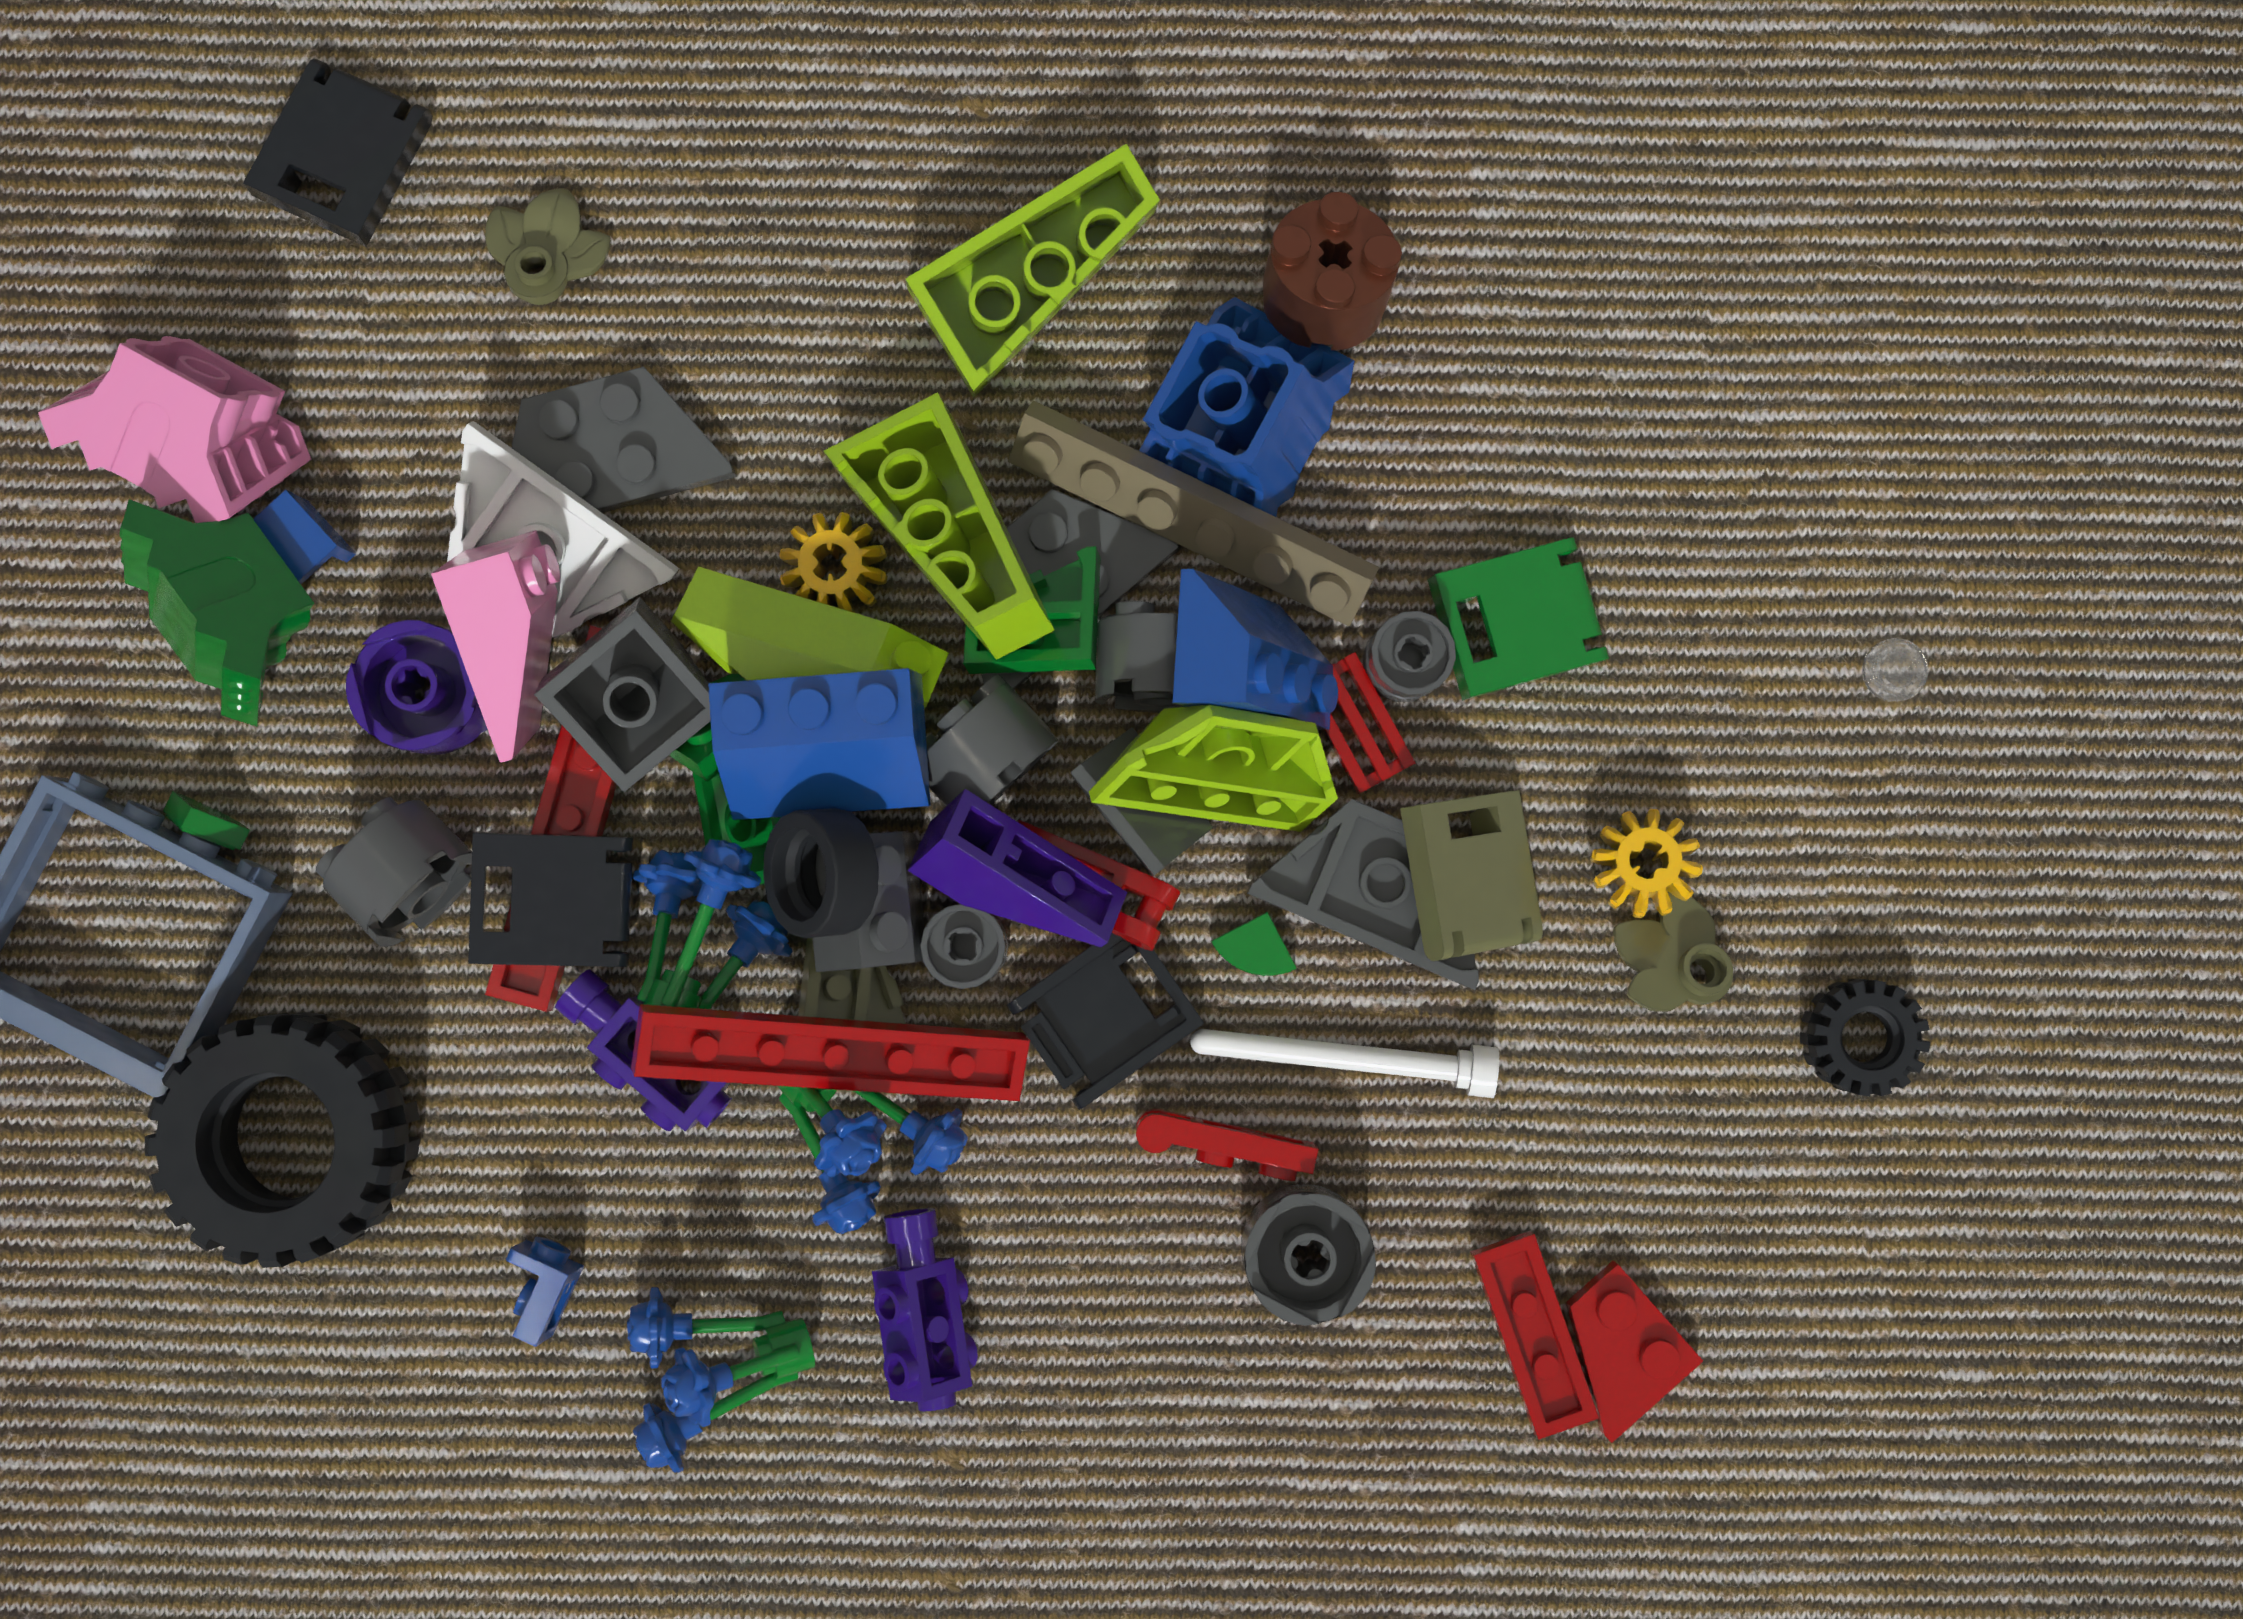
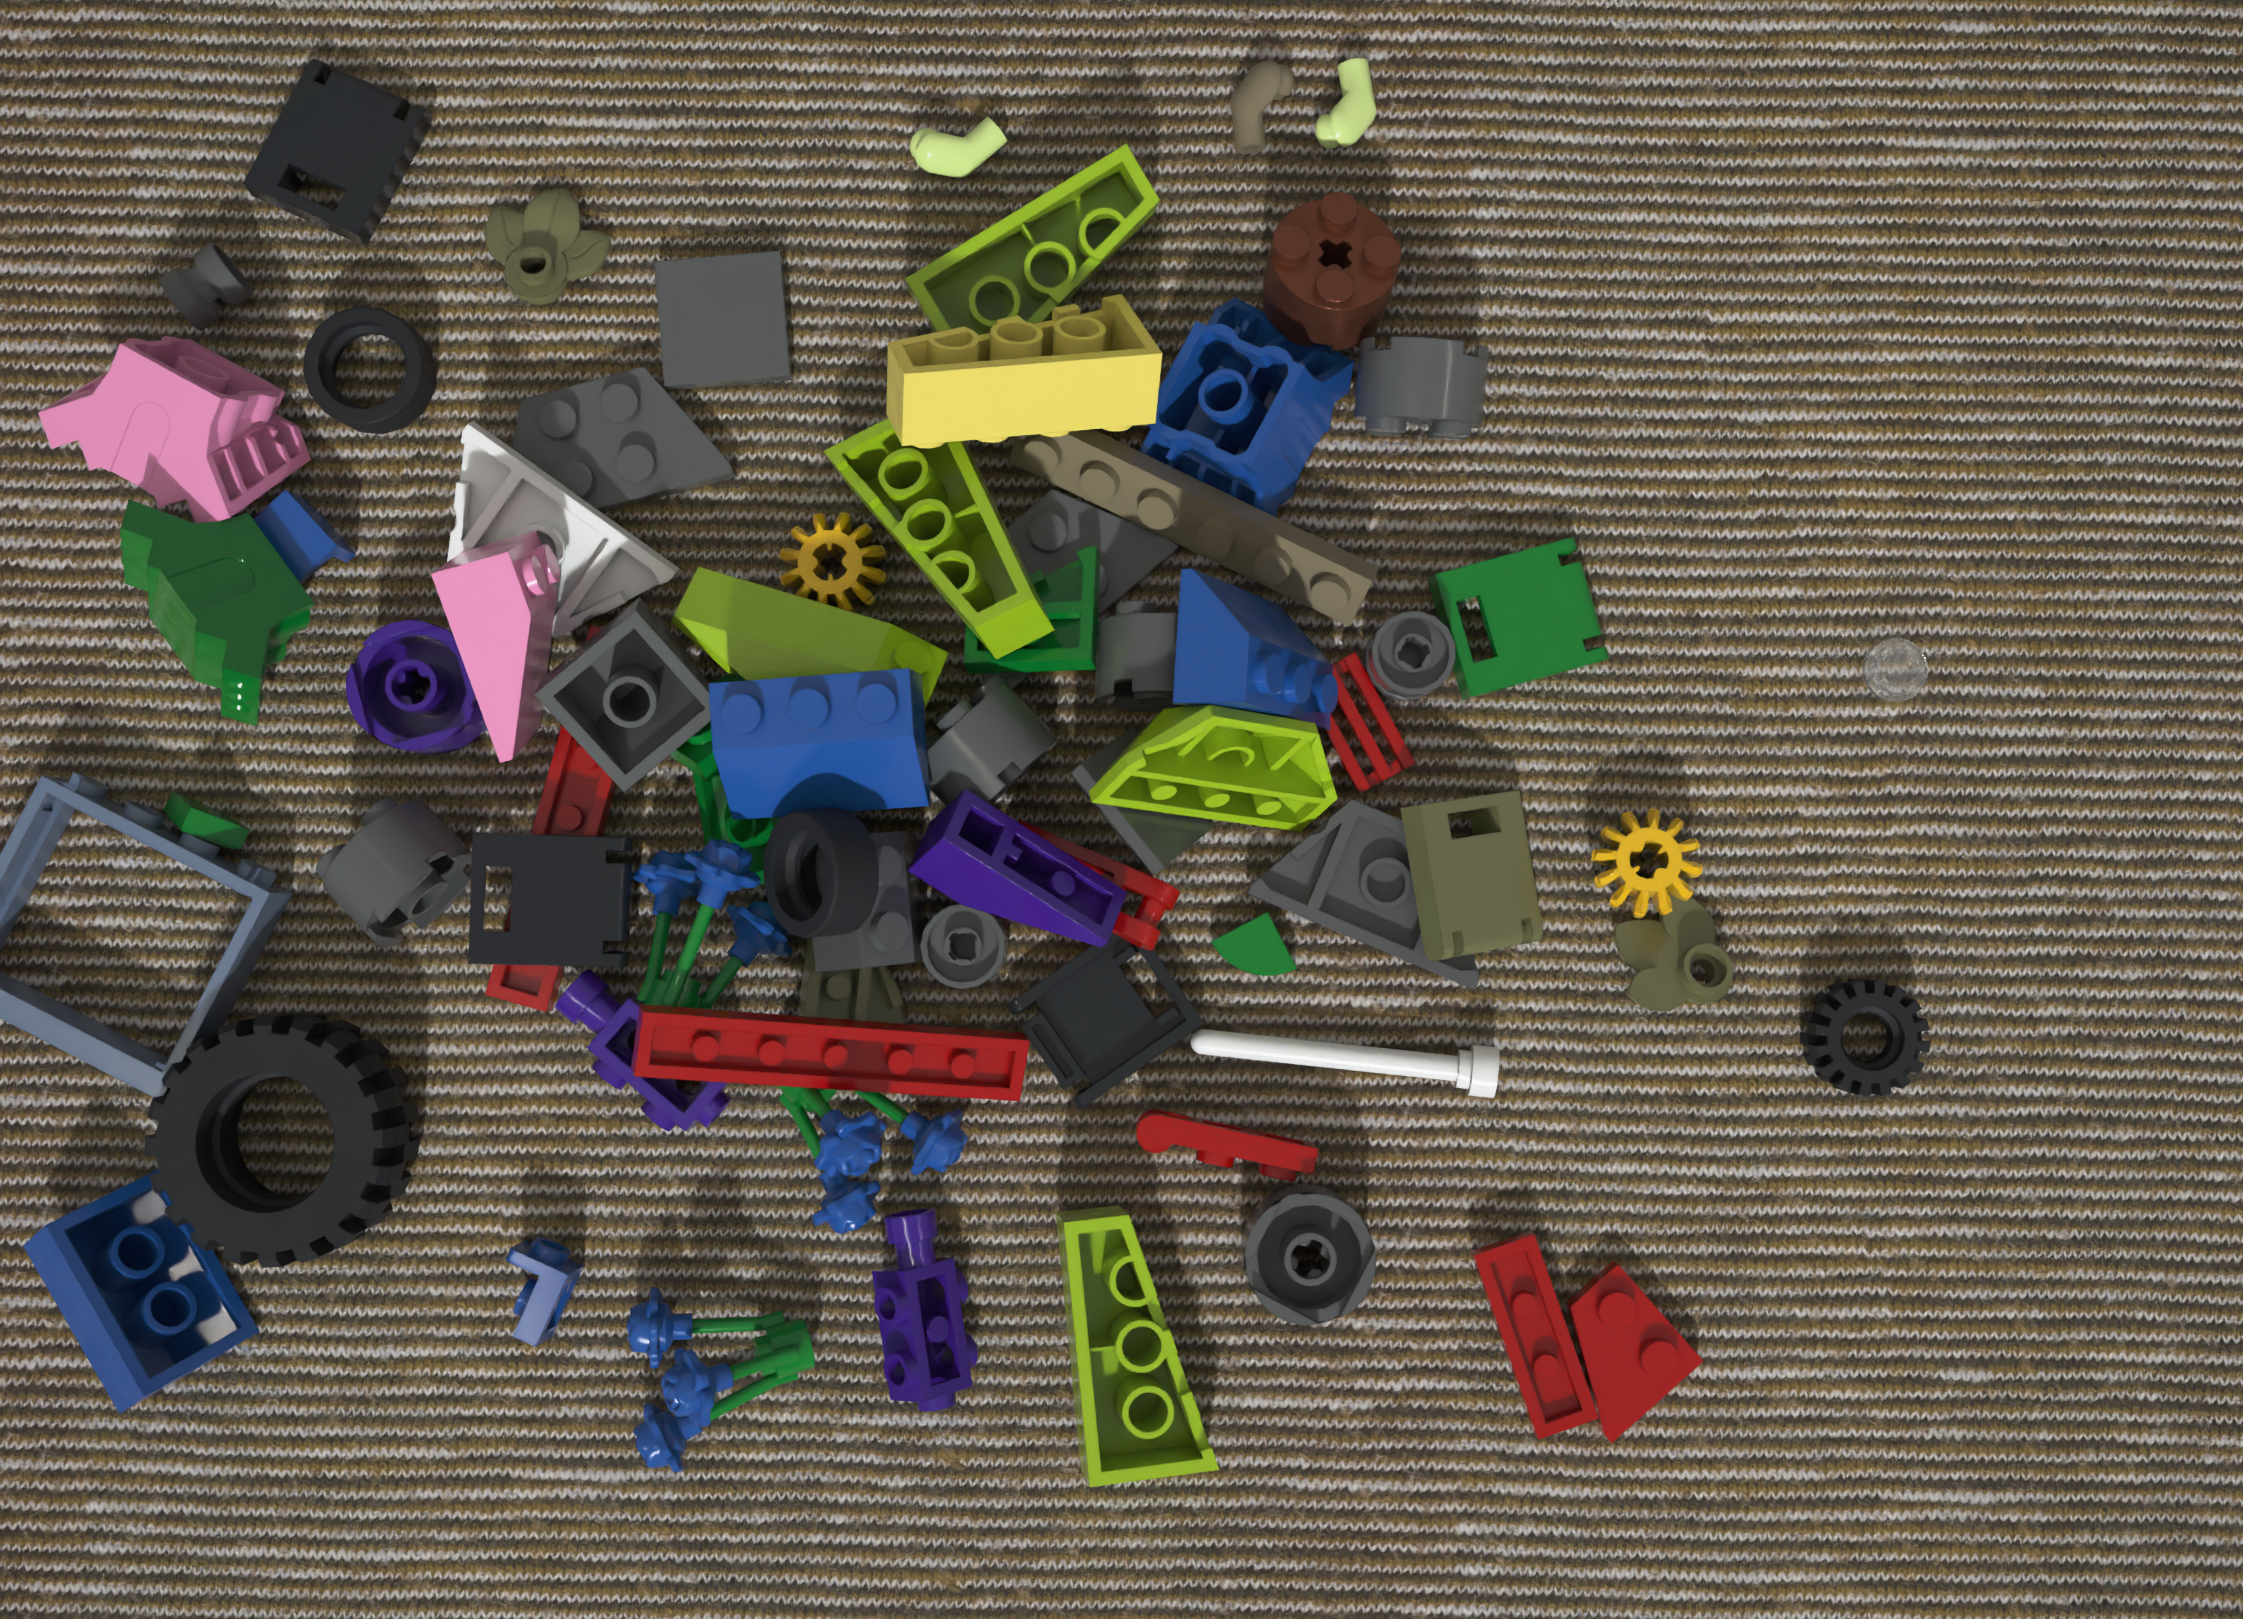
none -> blue slope [23,1170,260,1414]
none -> dark grey wheel [159,242,254,331]
none -> black tyre [303,306,437,434]
none -> dark grey tile [654,251,793,391]
none -> light yellow wedge [886,294,1163,448]
none -> yellowish green arm [910,117,1007,178]
none -> lime wedge [1056,1205,1220,1487]
none -> dark tan arm [1230,60,1294,154]
none -> yellowish green arm [1315,58,1376,149]
none -> dark grey brick [1354,337,1489,441]

